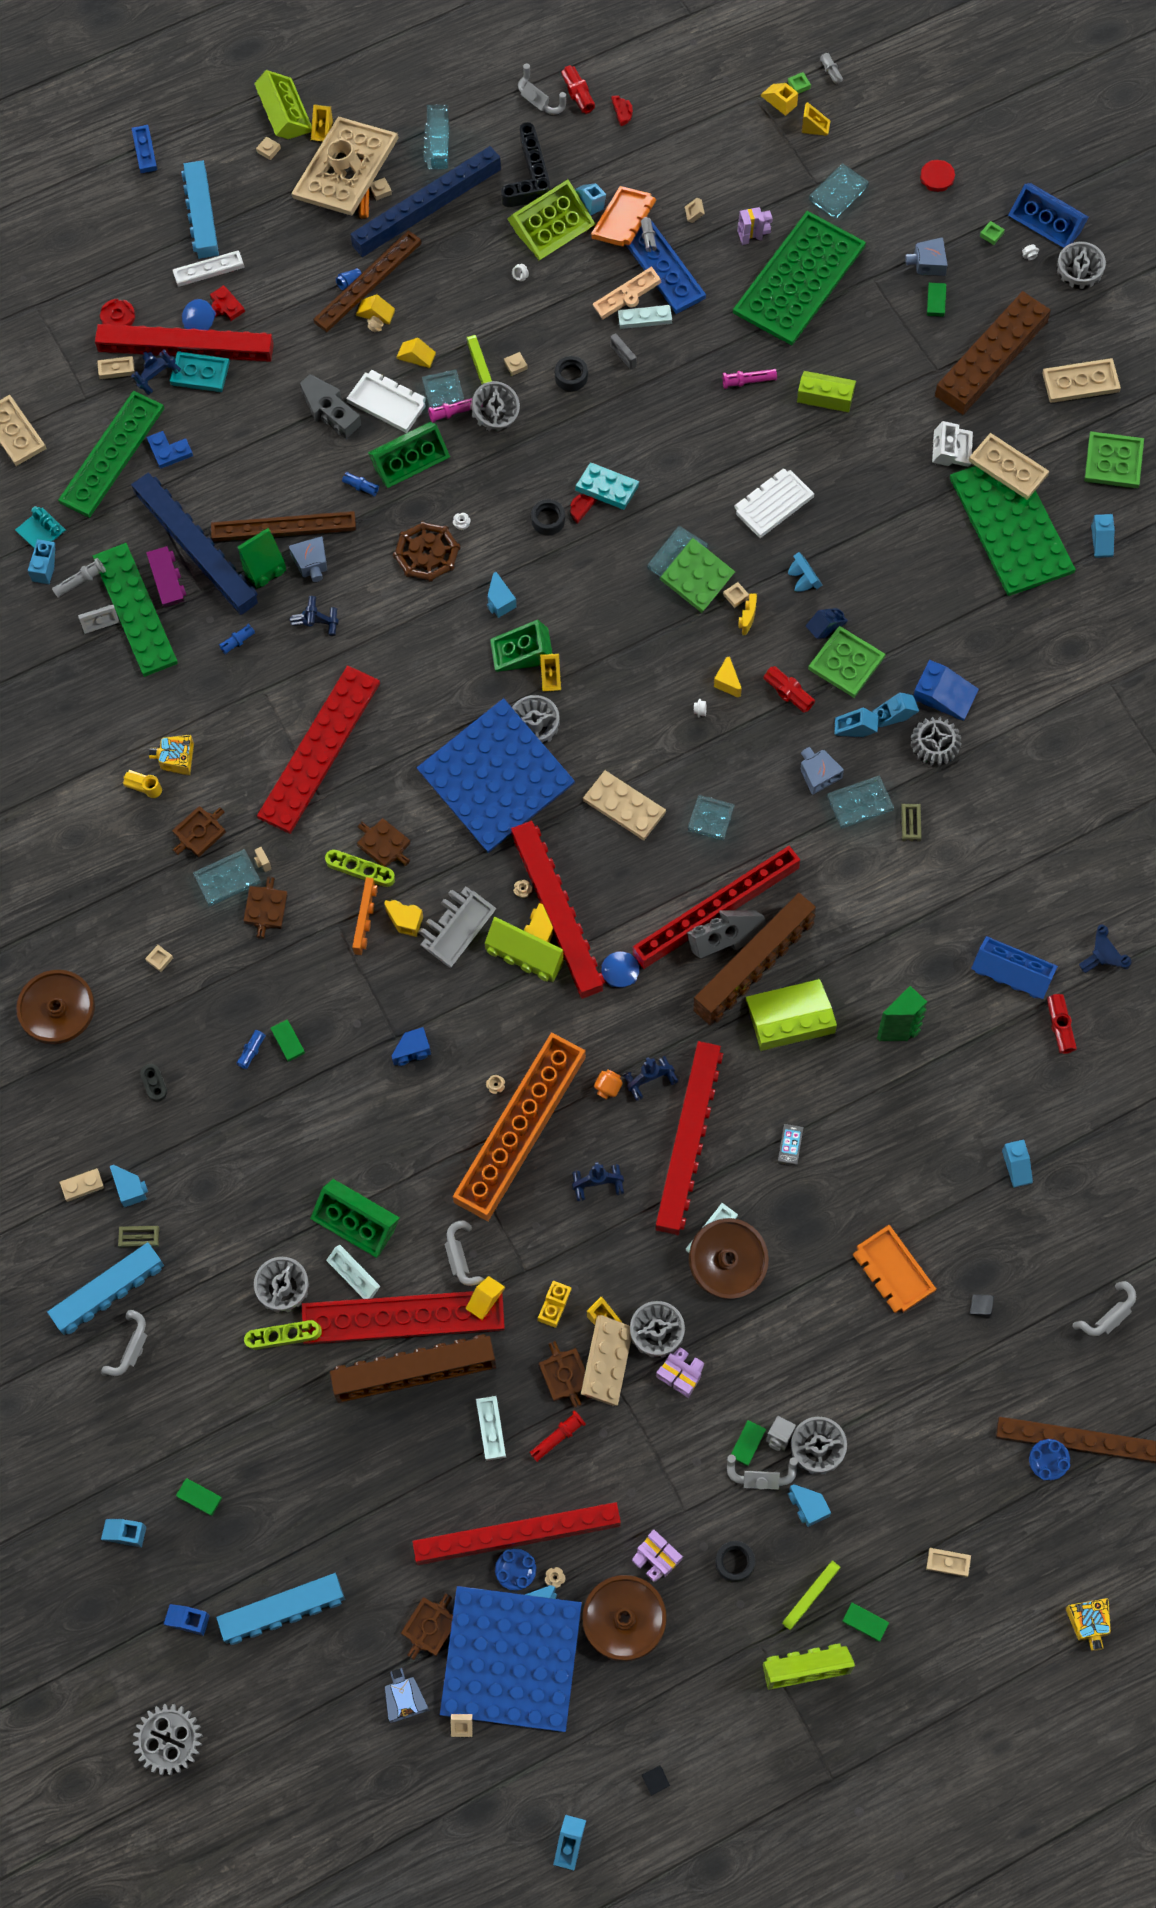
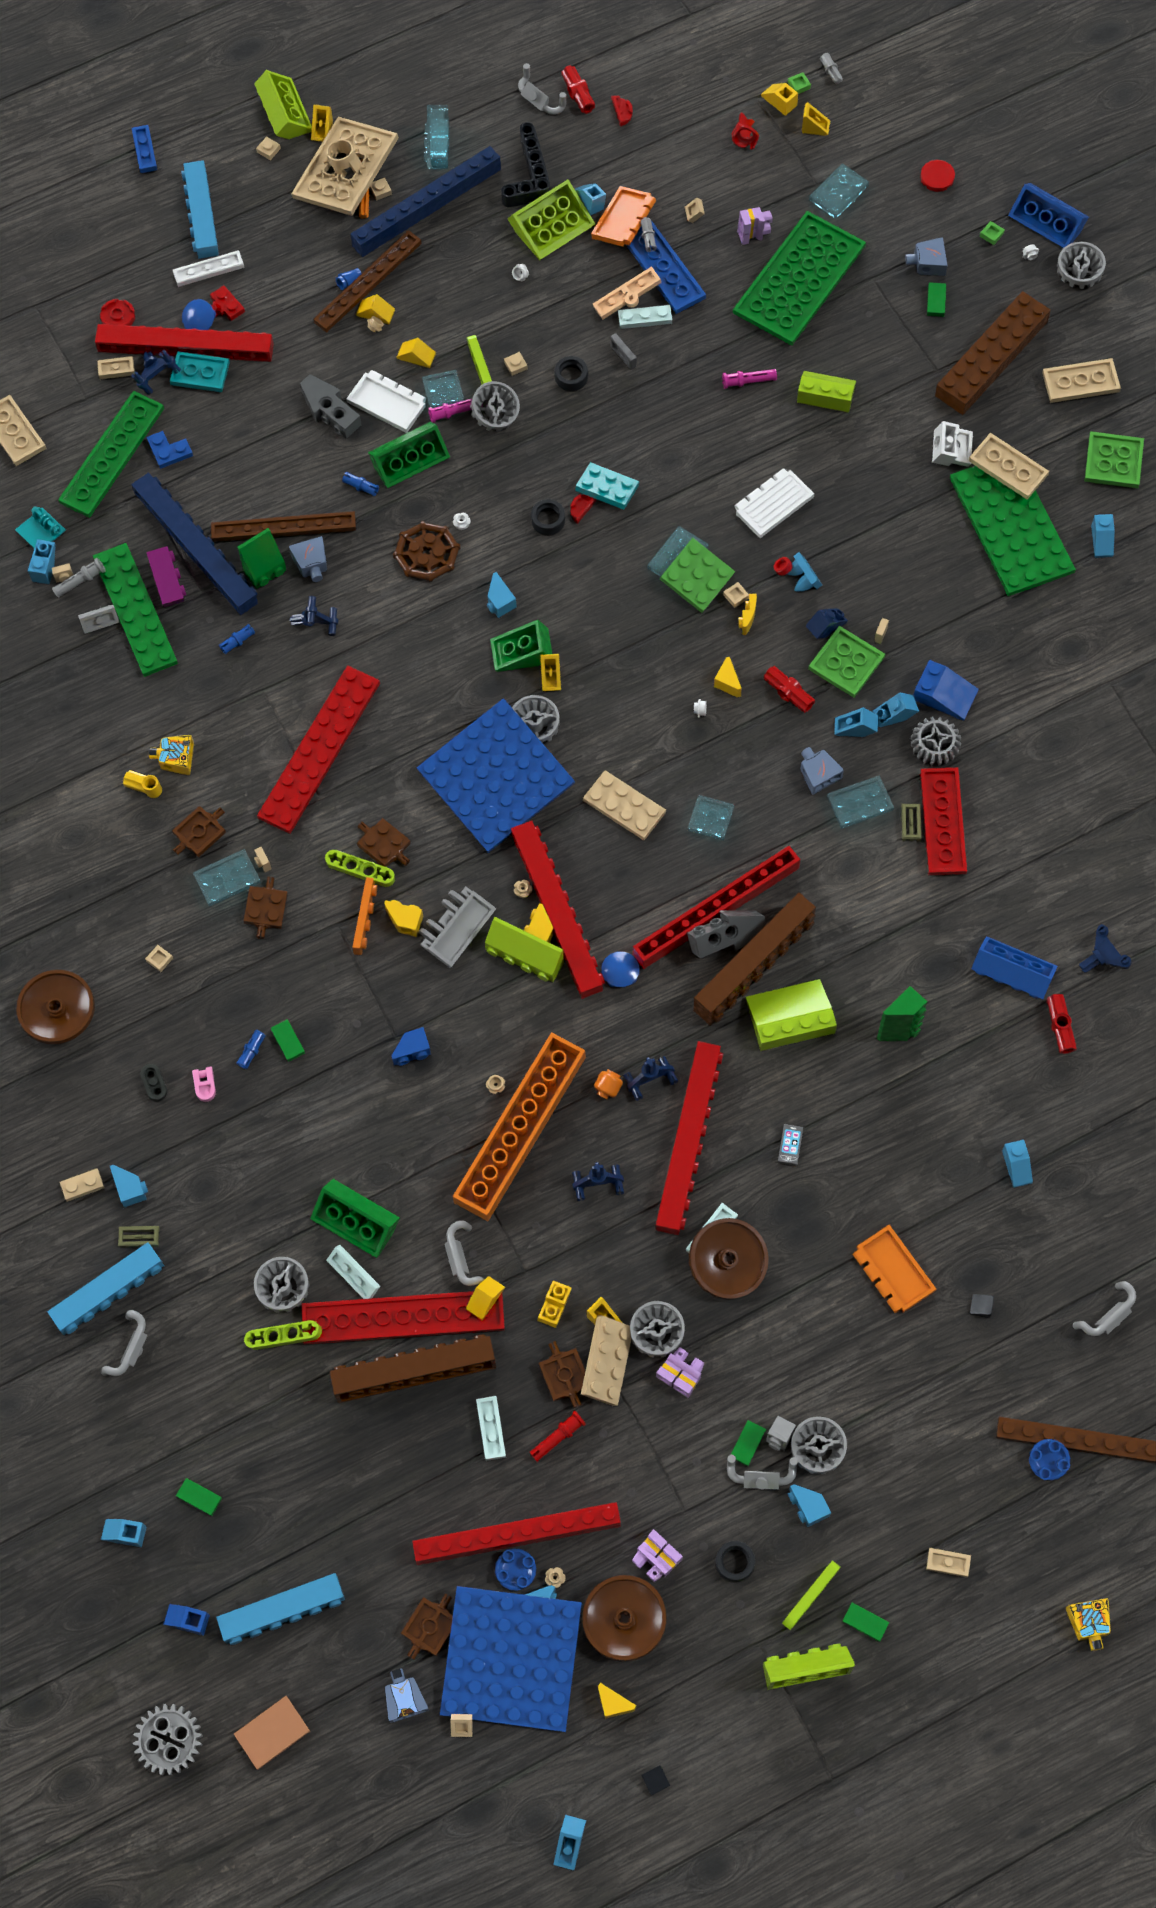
none -> tan plate [52,564,73,583]
none -> bright pink plate [192,1067,216,1102]
none -> nougat tile [234,1696,311,1770]
none -> yellow slope [598,1683,636,1719]
none -> red hair [732,112,759,150]
none -> red tile [774,557,793,576]
none -> tan tile [875,618,889,644]
none -> red plate [920,767,967,875]

